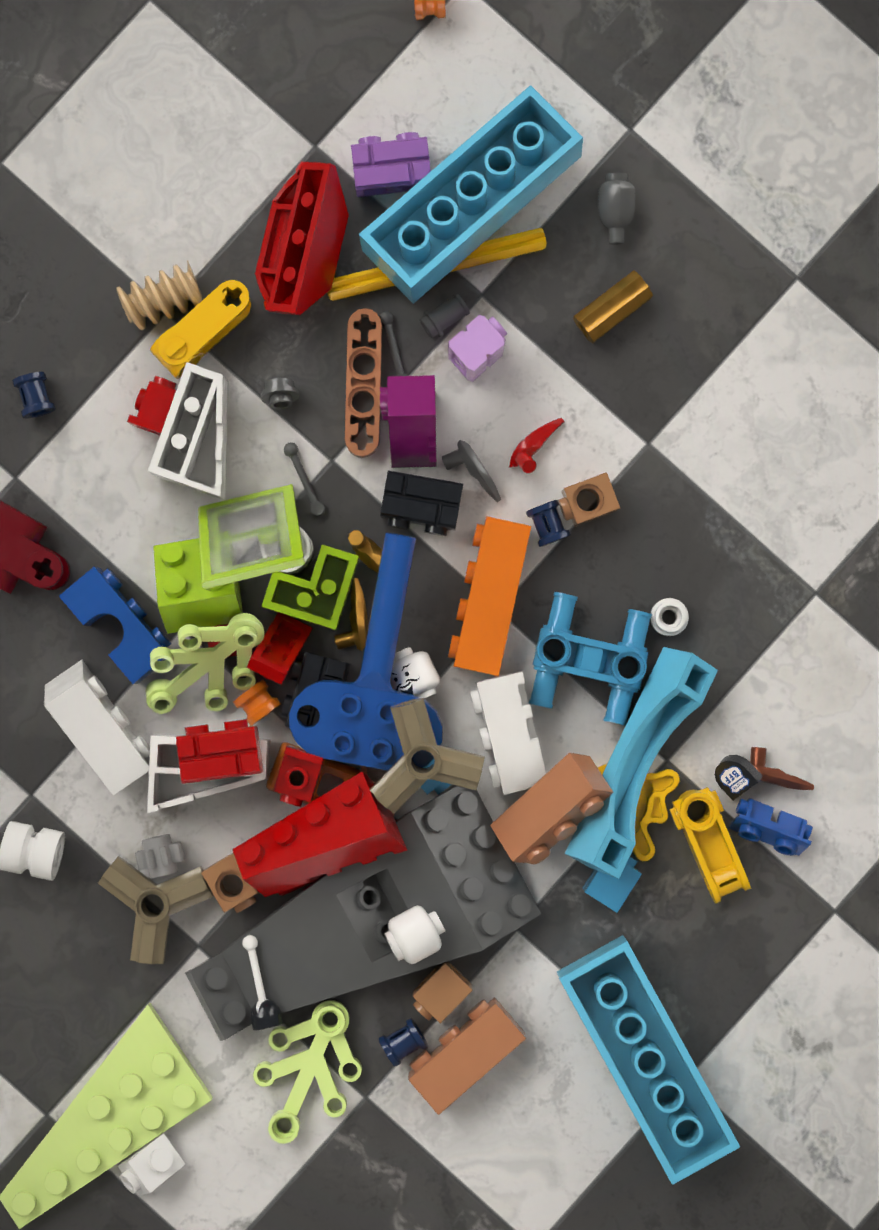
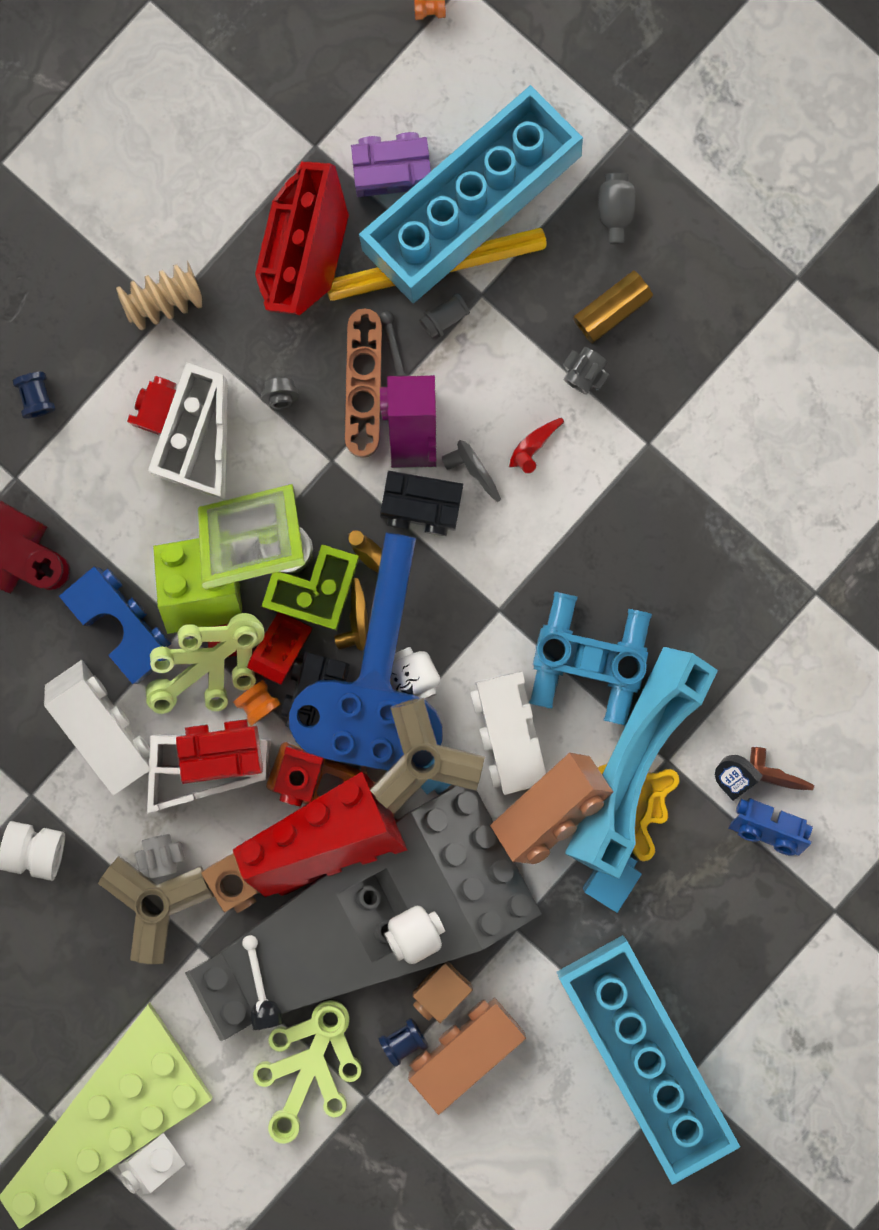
yellow piece [150,280,251,379] -> none
dark grey hinge [284,442,325,516] -> none
lavender brick [448,315,507,382] -> none
orange brick [448,516,531,676] -> none
dark blue bush [526,500,571,547] -> none
medium nougat brick [558,472,620,527] -> none
white plate [650,598,689,636] -> none
yellow piece [669,787,751,904] -> none
none -> dark grey gear [561,347,610,395]

